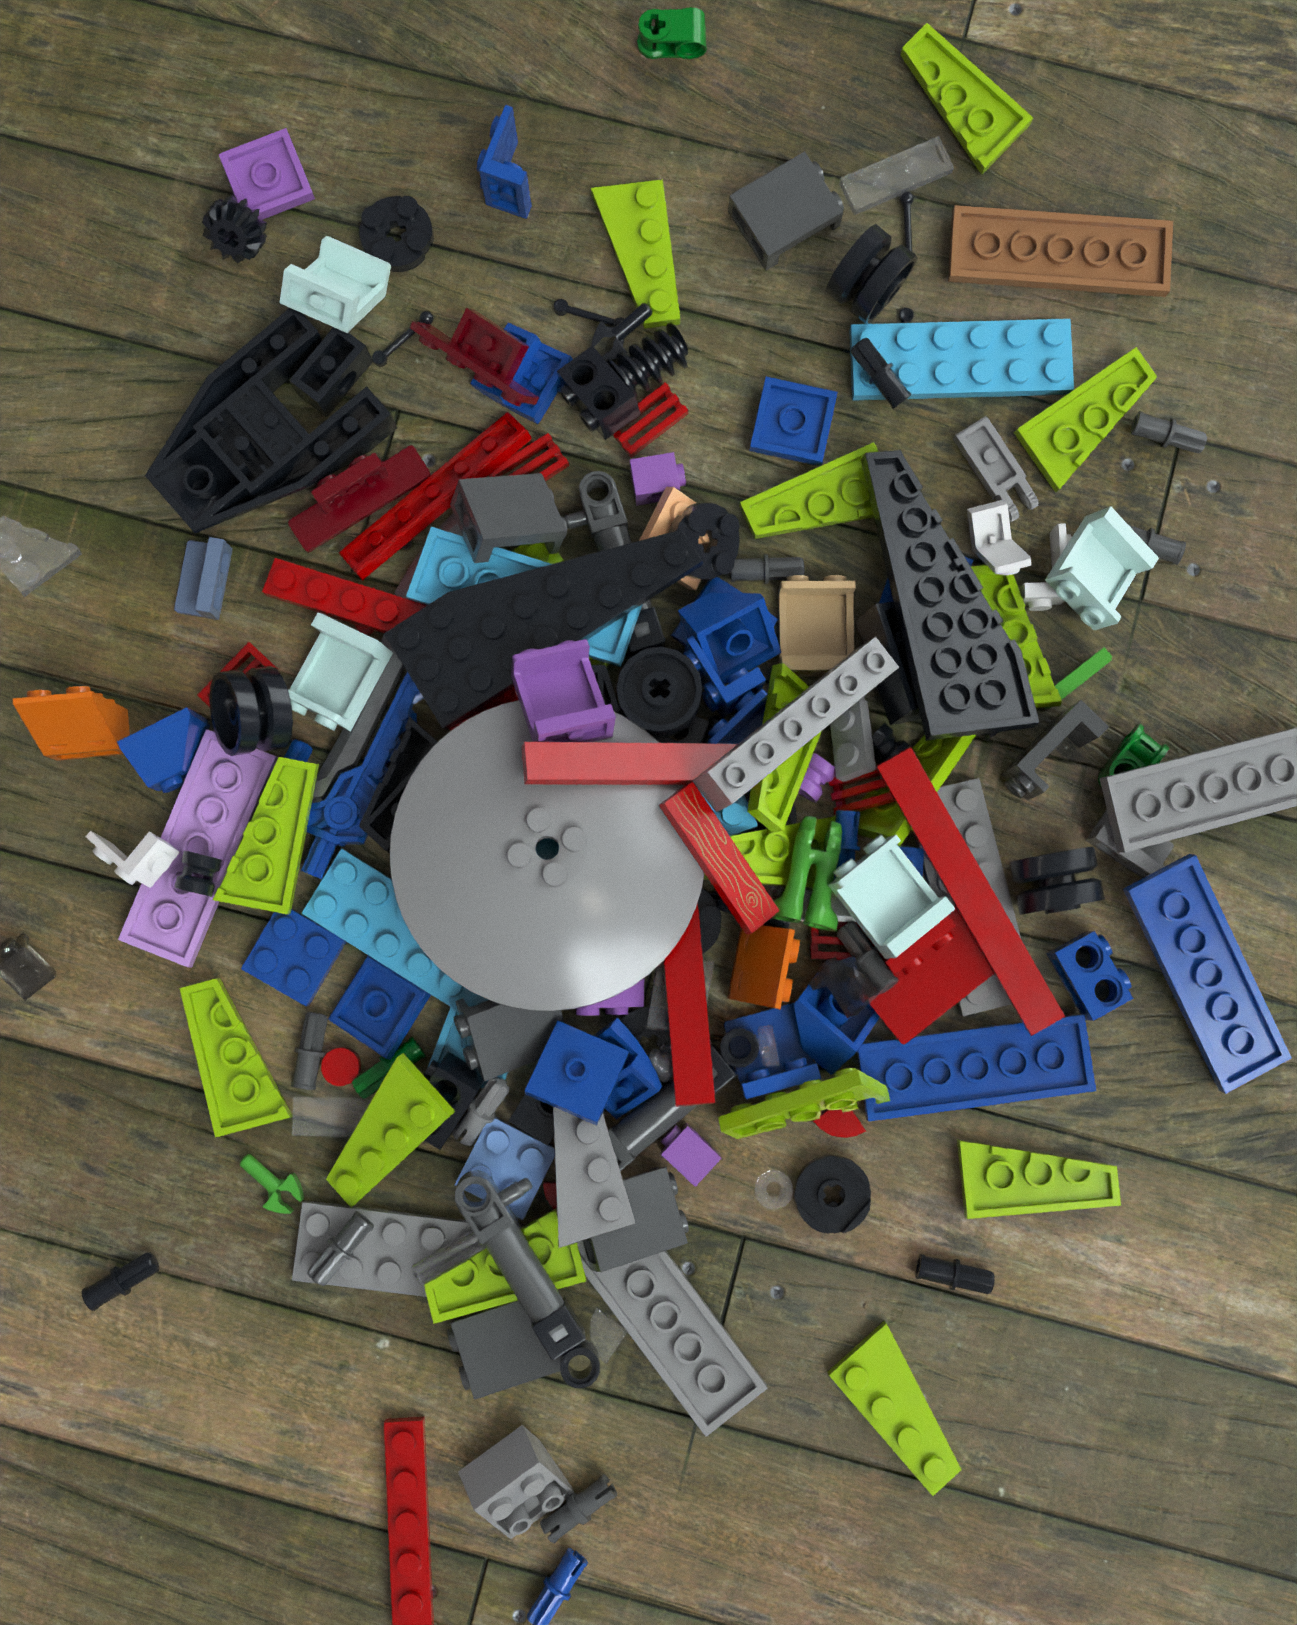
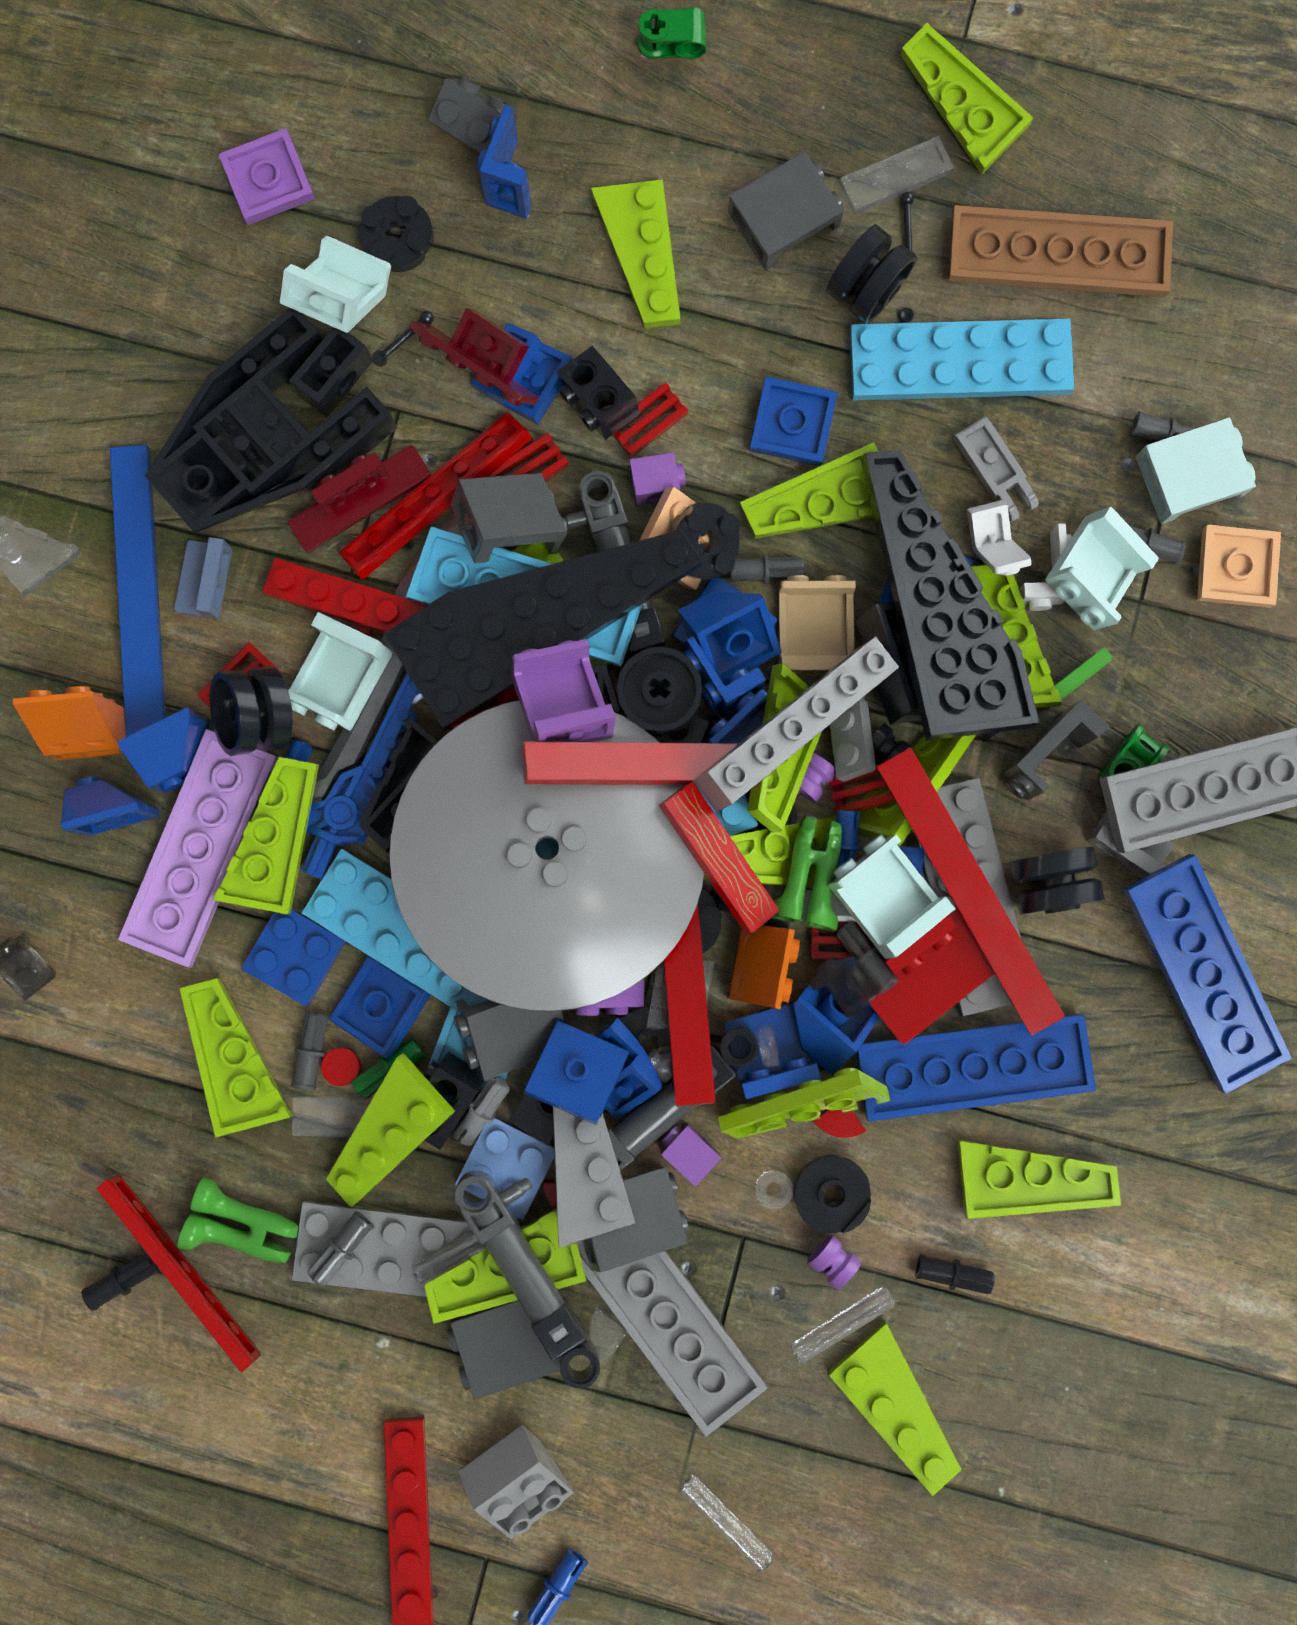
white bracket [85,831,180,888] -> none
black wheel [174,850,222,897] -> none
black gear [202,195,267,264] -> none
bright green bar [240,1154,304,1214] -> none
dark grey pin [540,1474,618,1543] -> none
black hinge [554,299,624,327] -> none
black bar [591,303,653,360] -> none
black piece [607,322,688,398] -> none
black axle [851,338,911,409] -> none
lime wing [1014,347,1157,493] -> none
blue brick [1046,931,1133,1021] -> none
none -> blue slope [61,776,161,837]
none -> red tile [96,1175,261,1373]
none -> blue tile [110,445,166,737]
none -> bright green piece [177,1177,299,1263]
none -> dark grey bracket [428,76,518,153]
none -> clear axle [680,1474,774,1572]
none -> clear axle [791,1286,896,1364]
none -> medium lavender wheel [807,1234,862,1290]
none -> light aqua panel [1135,417,1256,524]
none -> light nougat plate [1197,525,1281,608]

